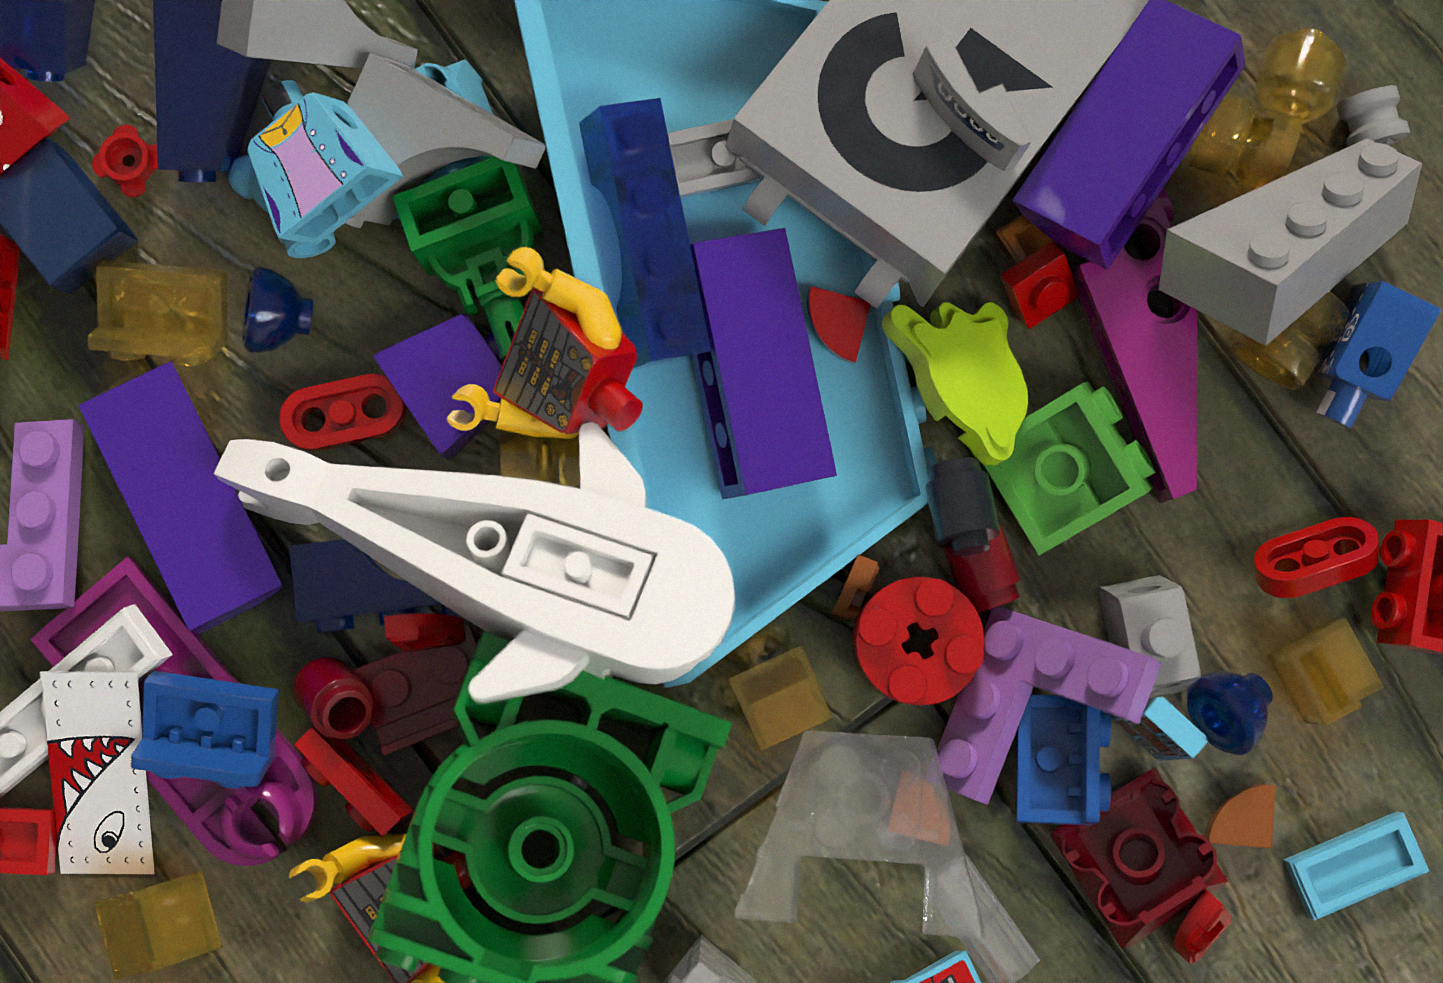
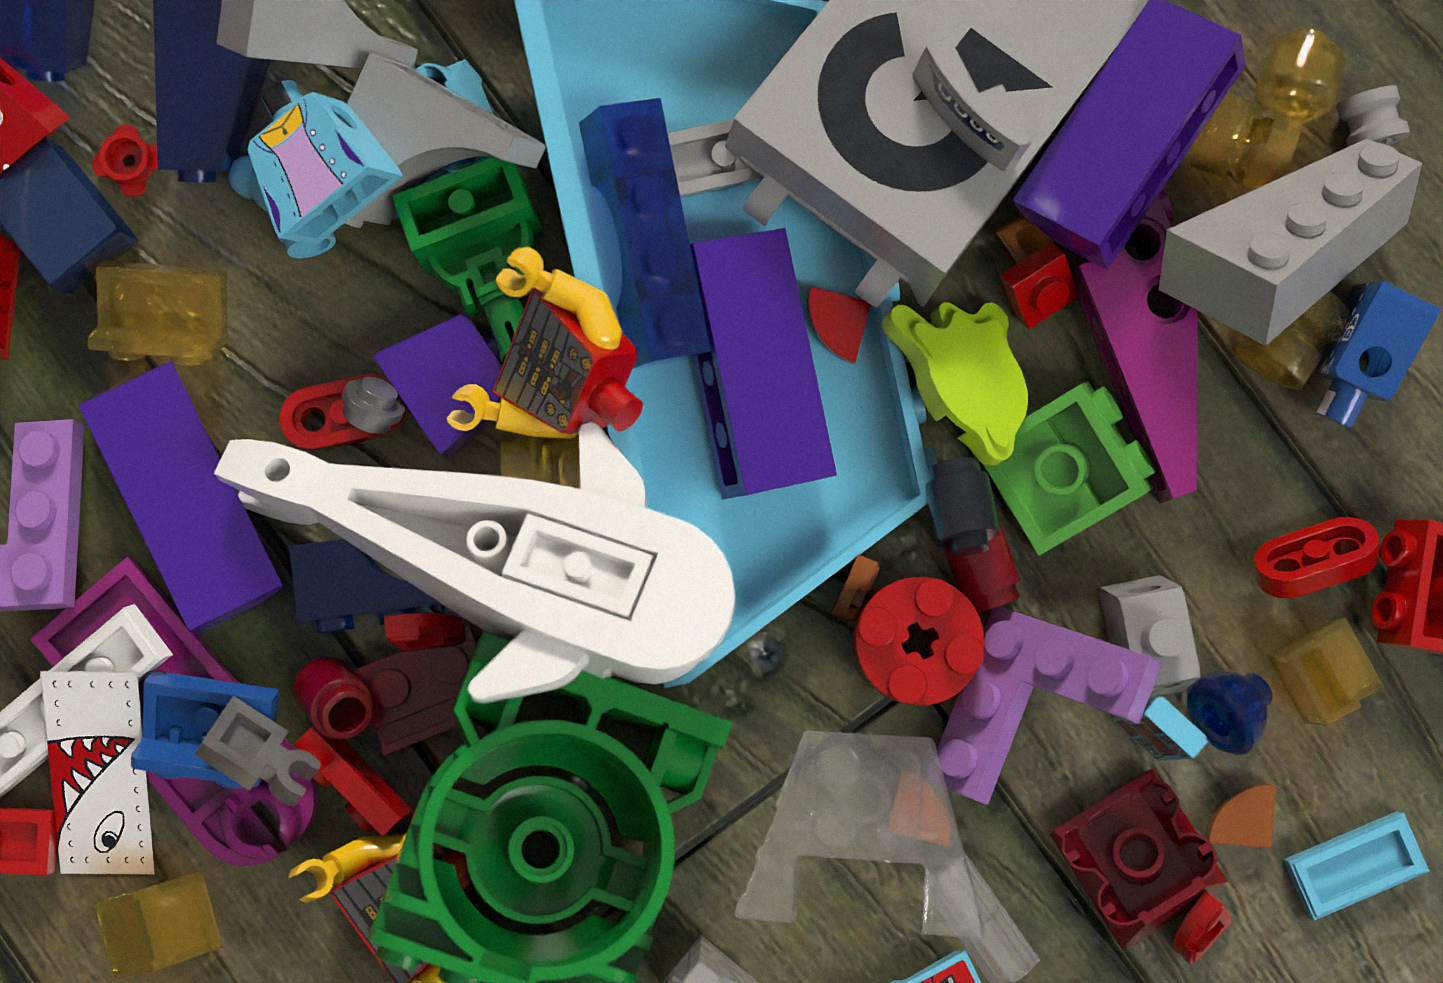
clear blue brick [242,266,313,353] -> none
clear yellow piece [728,646,833,751] -> none
blue bracket [1015,694,1111,826] -> none
none -> flat silver plate [193,696,322,806]
none -> flat silver plate [342,377,405,434]

